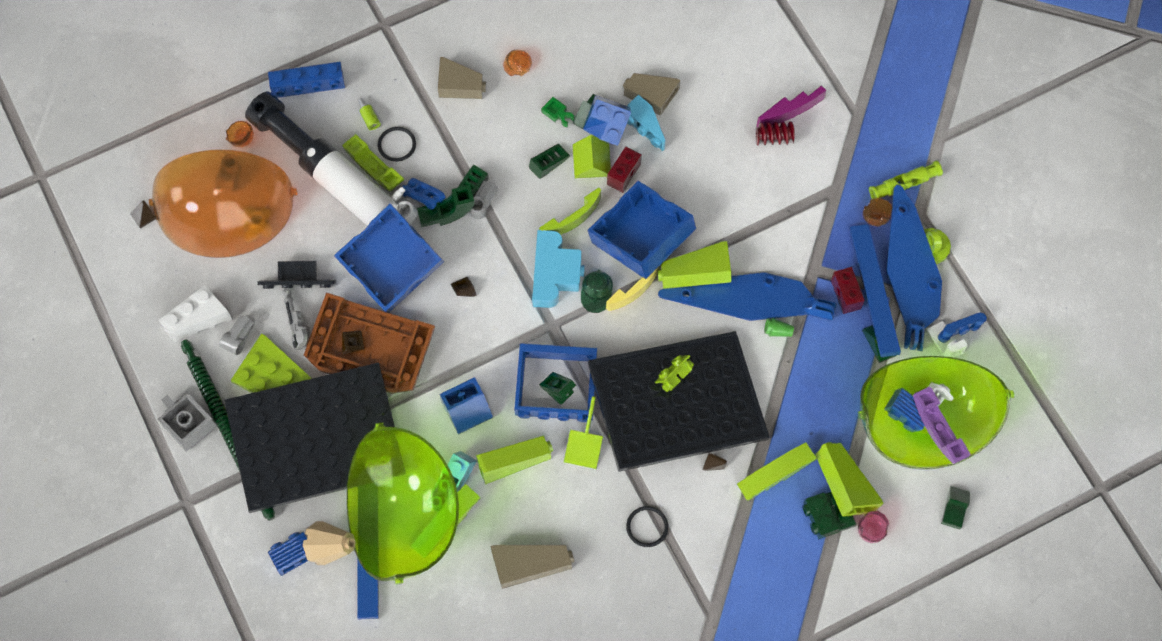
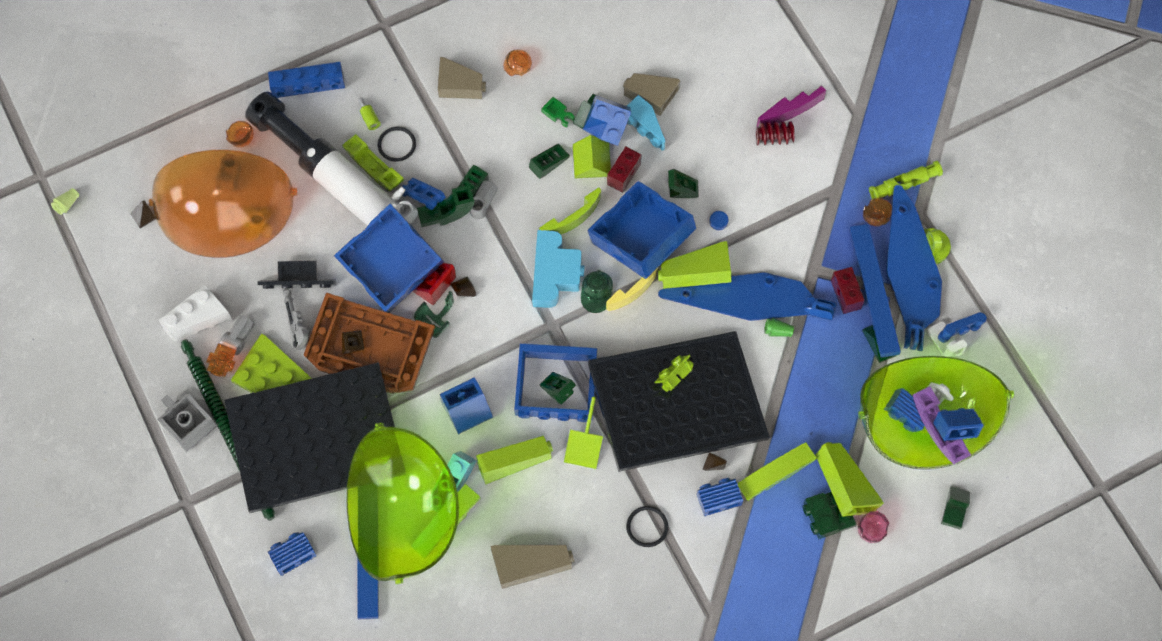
tan cone [303,521,356,565] -> none
none -> yellowish green cone [51,188,80,215]
none -> clear orange brick [206,343,236,377]
none -> red slope [412,263,456,306]
none -> clear green helmet [414,291,454,338]
none -> dark green slope [668,169,699,198]
none -> blue brick [696,478,743,517]
none -> blue tile [709,211,729,231]
none -> blue brick [933,408,983,441]

